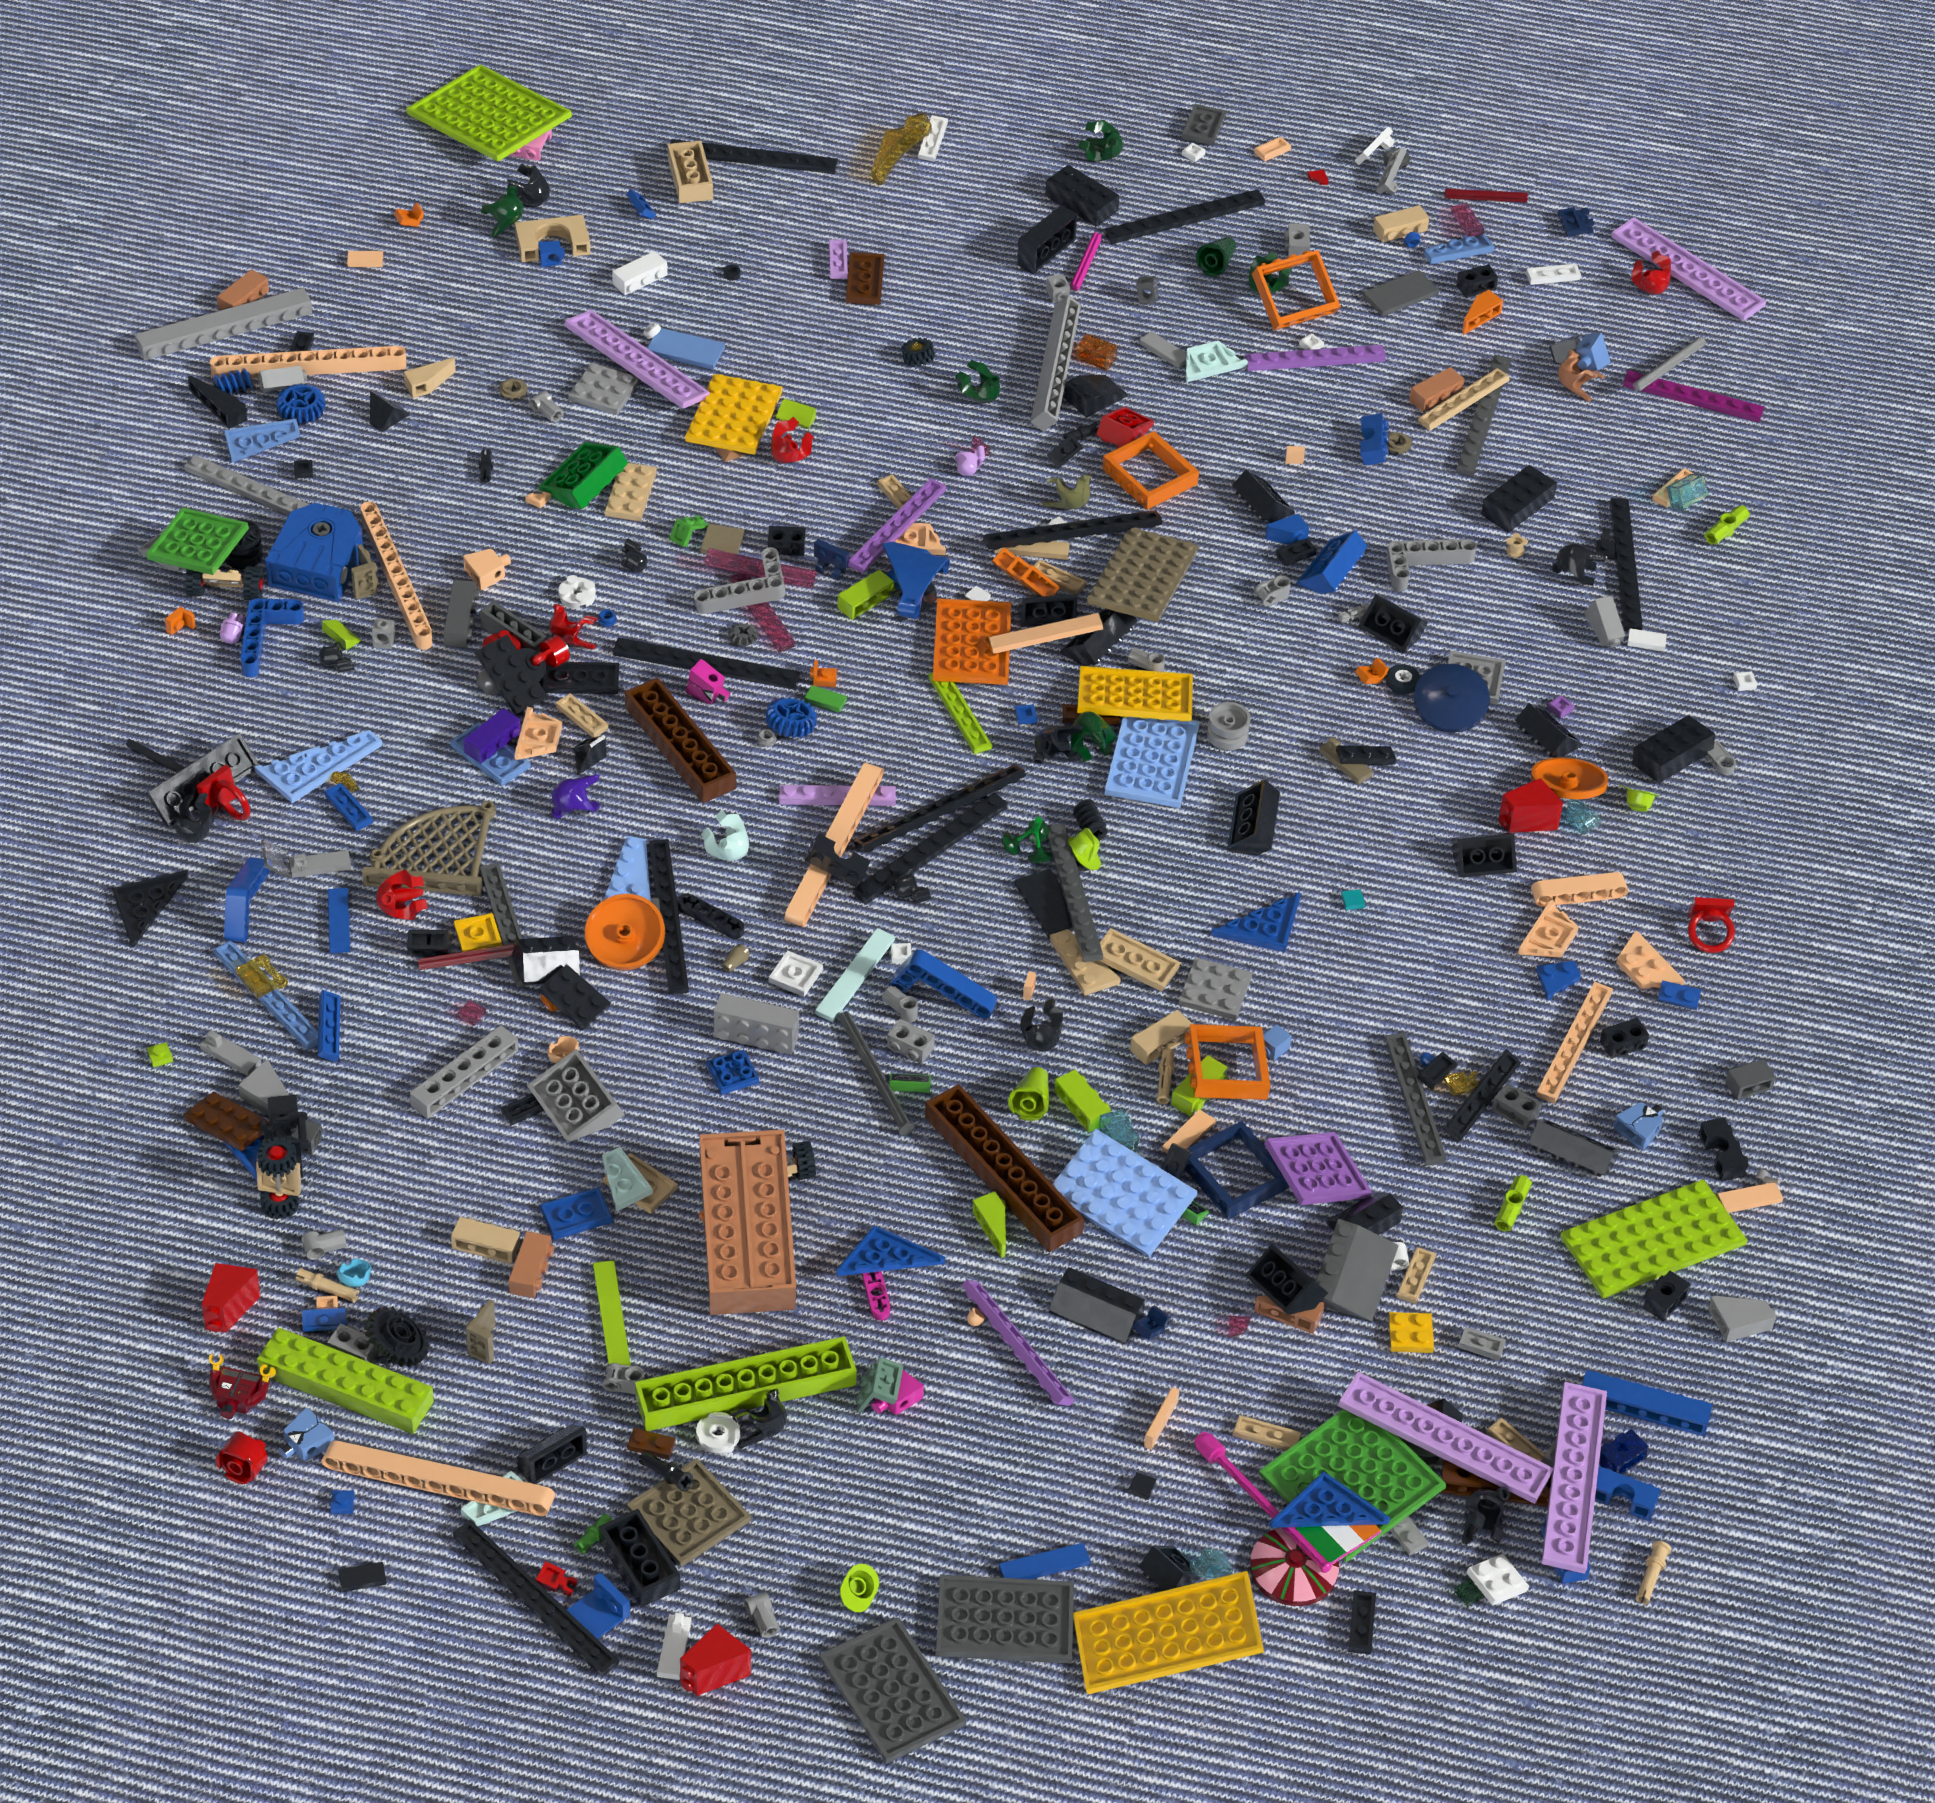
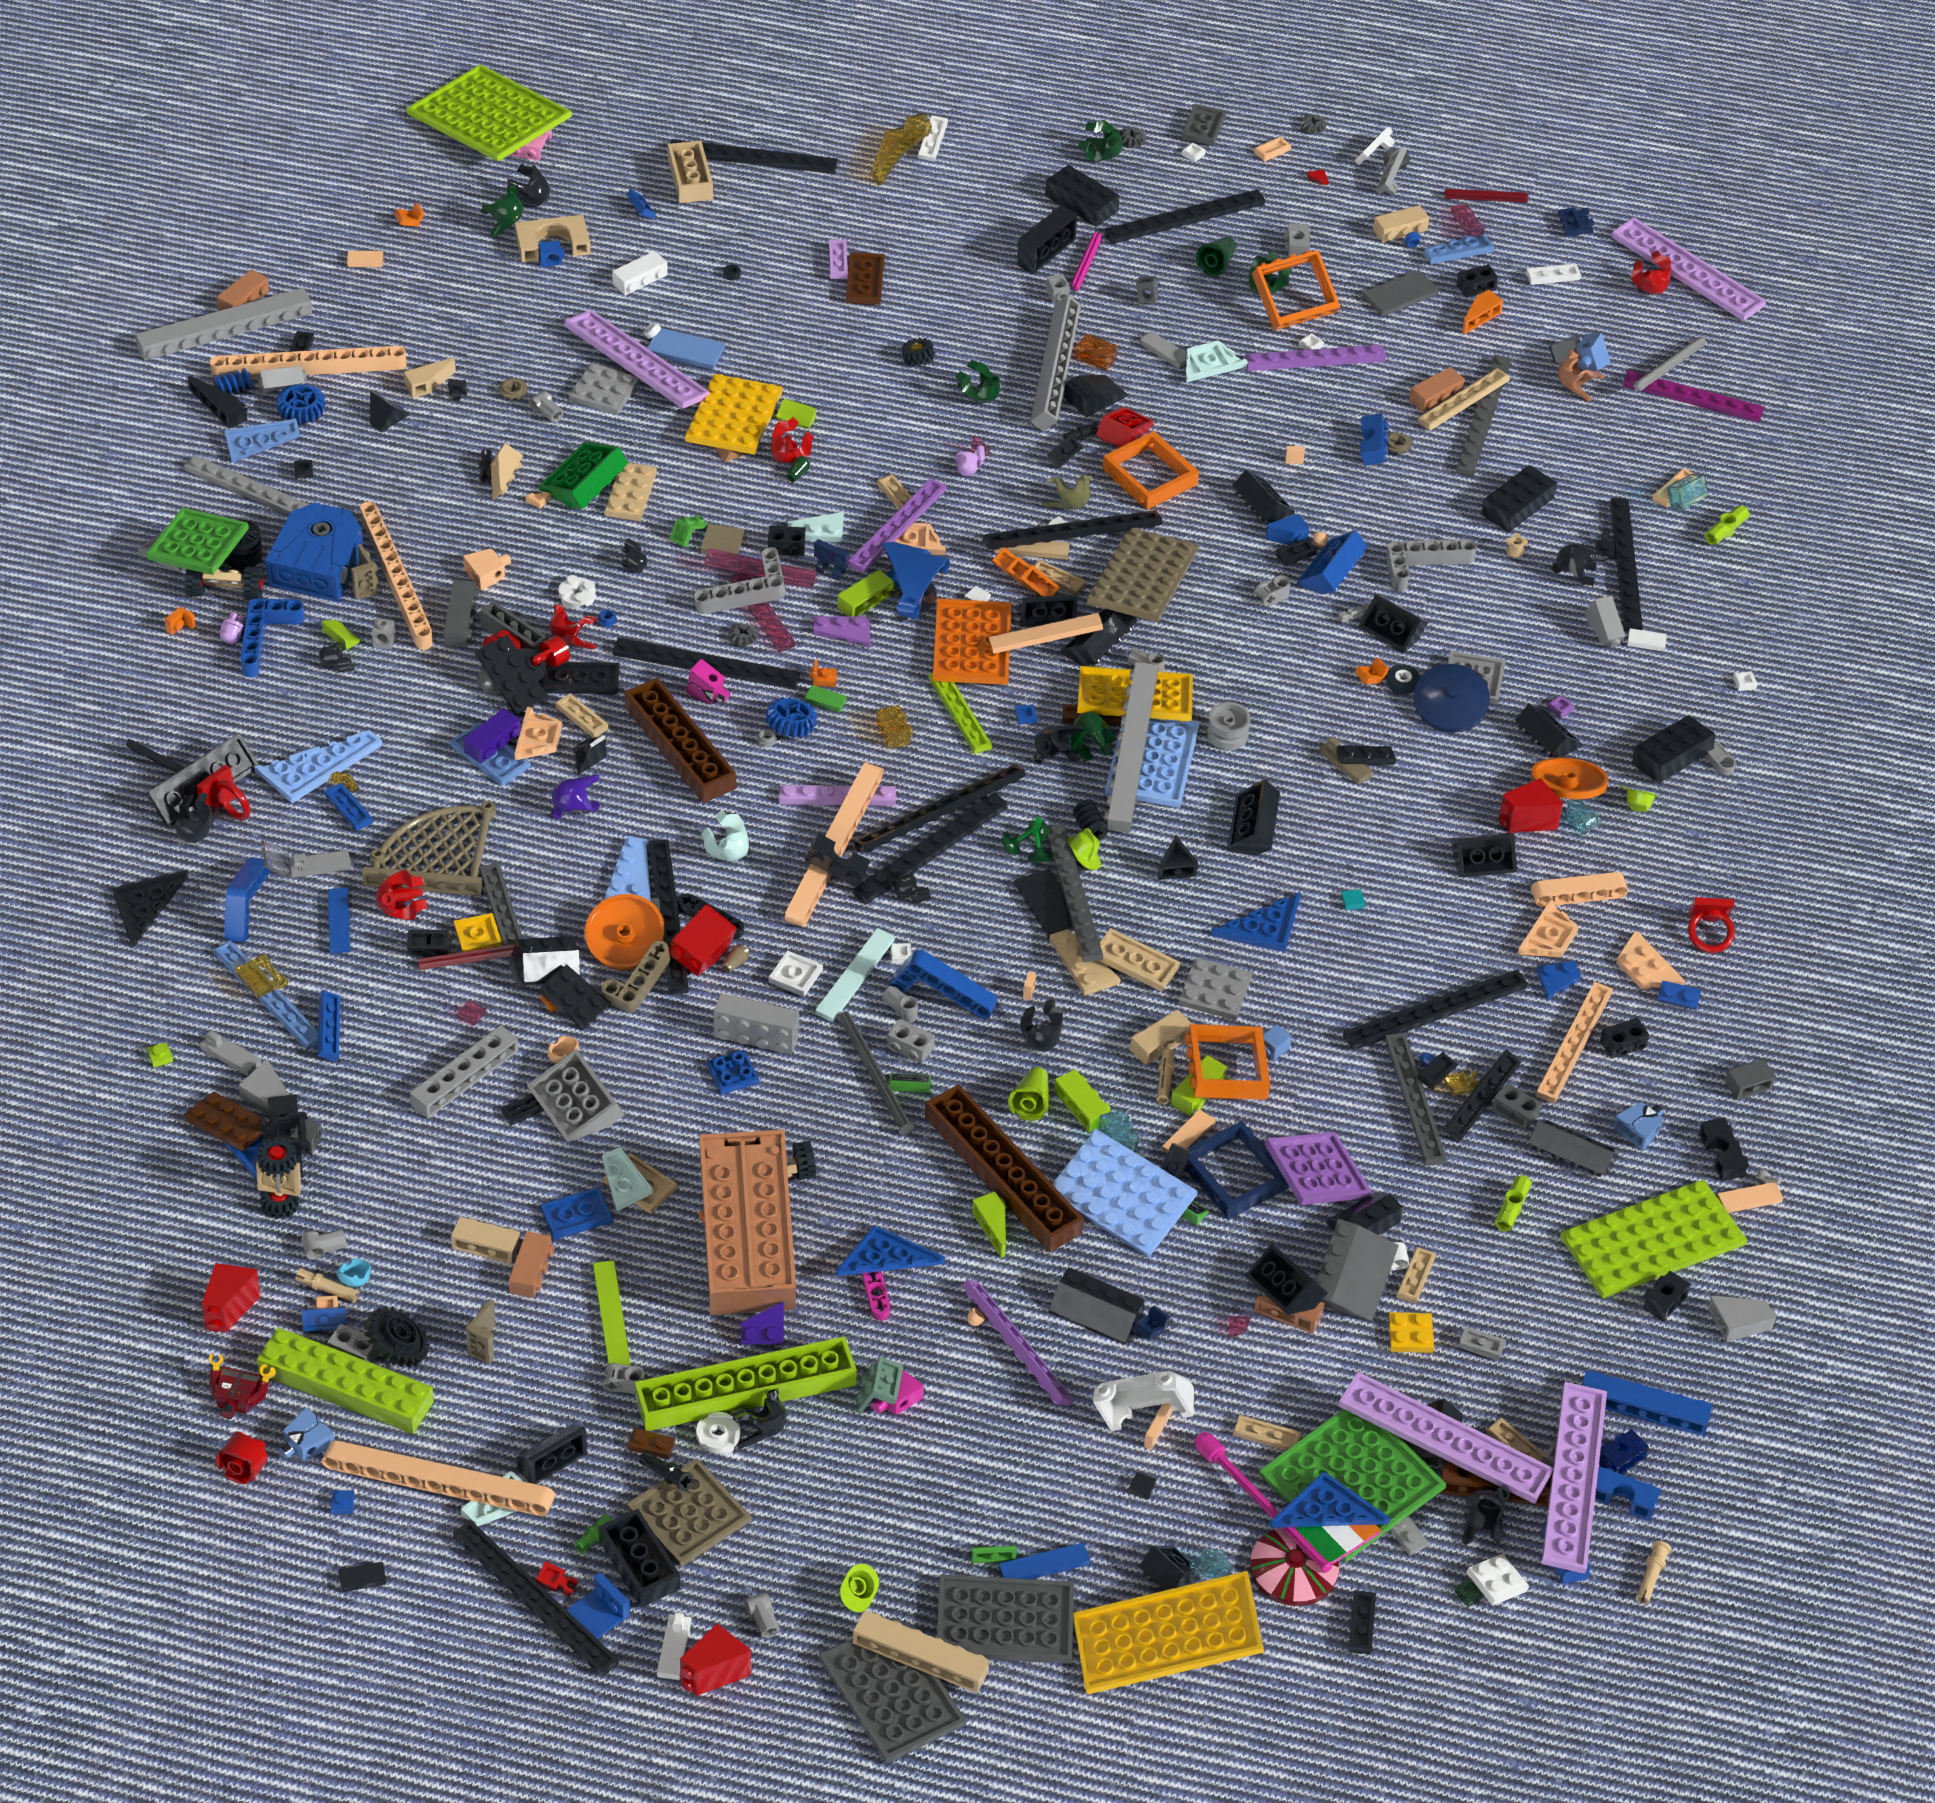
none -> black tile [448,379,468,401]
none -> tan slope [491,443,523,500]
none -> dark tan beam [602,941,670,1013]
none -> red slope [669,904,737,977]
none -> dark purple wing [741,1302,784,1345]
none -> dark green cone [786,456,810,482]
none -> light aqua wing [788,512,844,542]
none -> medium lavender wing [813,616,870,648]
none -> tan brick [853,1610,989,1693]
none -> clear yellow brick [876,705,913,749]
none -> bright green slope [970,1546,1017,1563]
none -> white windscreen [1093,1371,1194,1431]
none -> light grey brick [1104,662,1158,833]
none -> dark grey gear [1120,127,1146,147]
none -> black slope [1157,835,1198,880]
none -> dark grey gear [1300,114,1327,134]
none -> light nougat hinge [1313,532,1328,548]
none -> black plate [1343,969,1528,1050]

